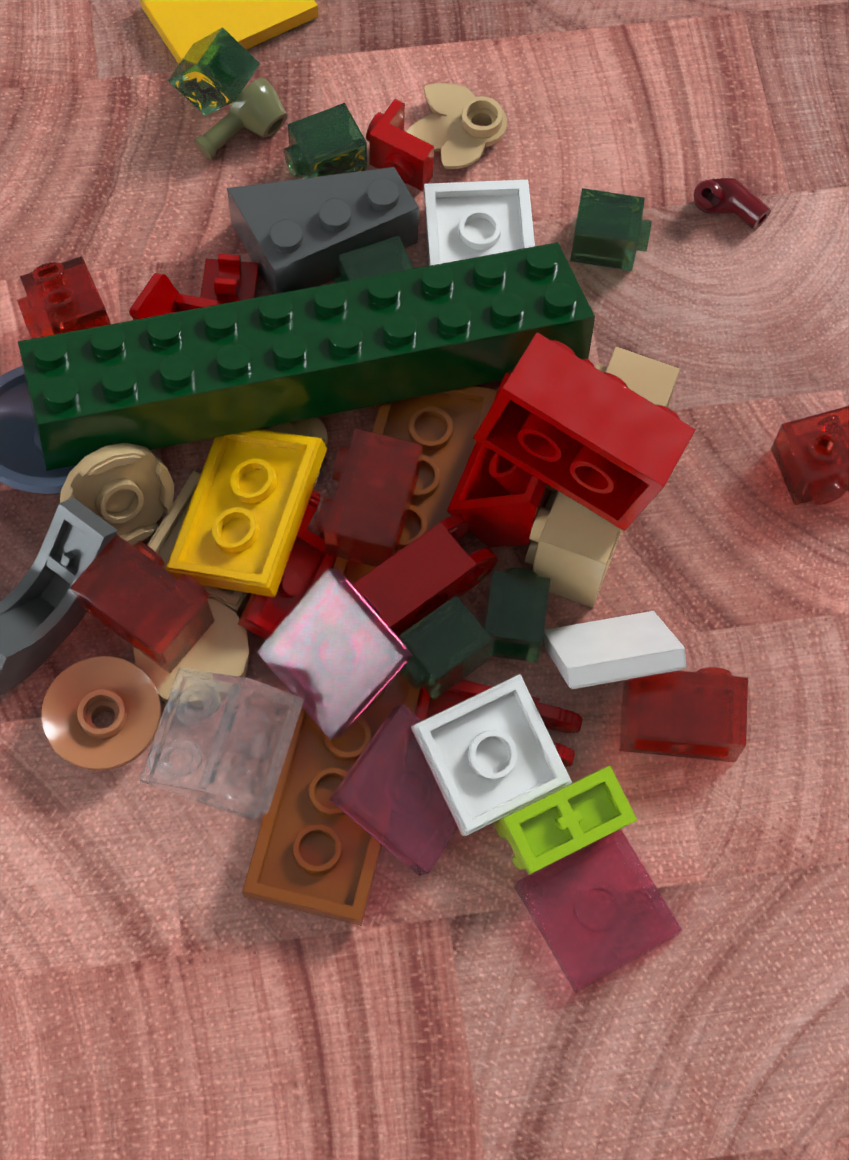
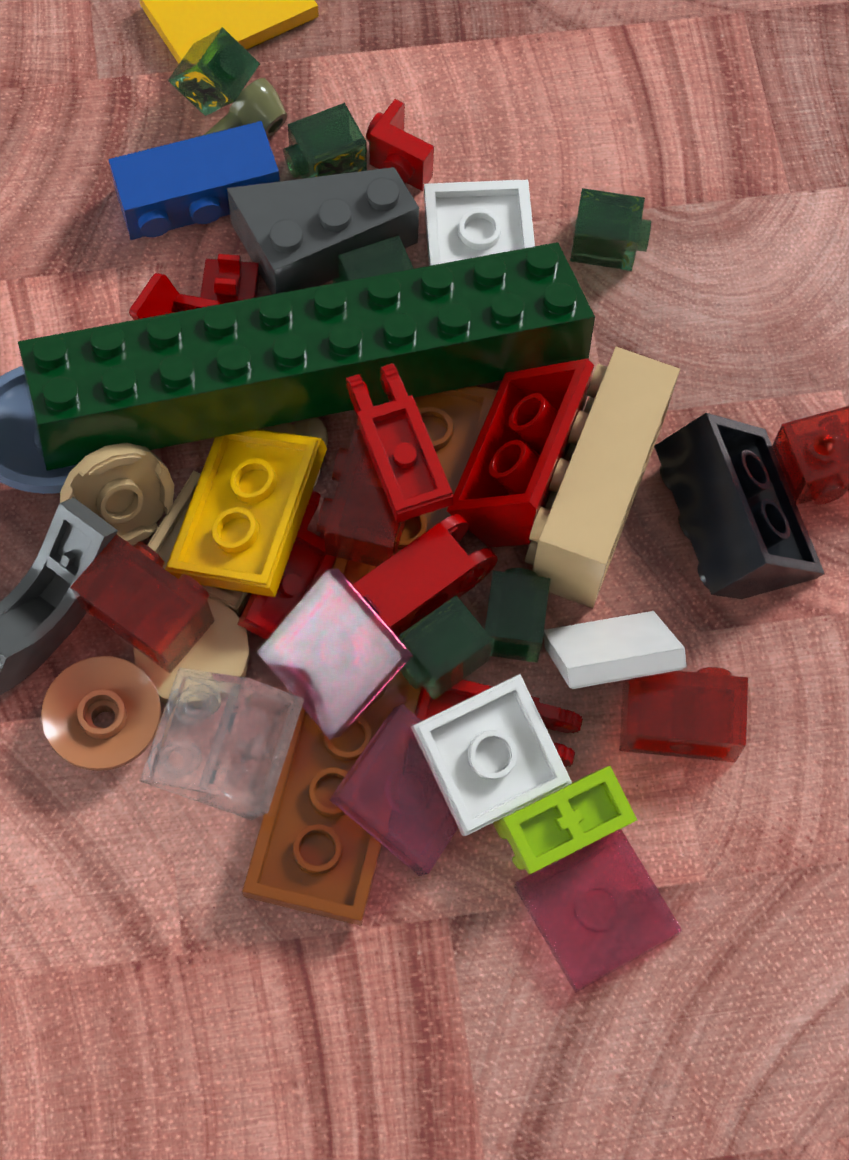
clear red brick [17,256,110,339] -> none
tan plate [406,83,507,169] -> none
red brick [473,332,696,531] -> none
dark red arm [693,178,771,229] -> none
none -> blue brick [108,121,280,240]
none -> red hinge [346,364,453,523]
none -> black slope [654,413,825,599]

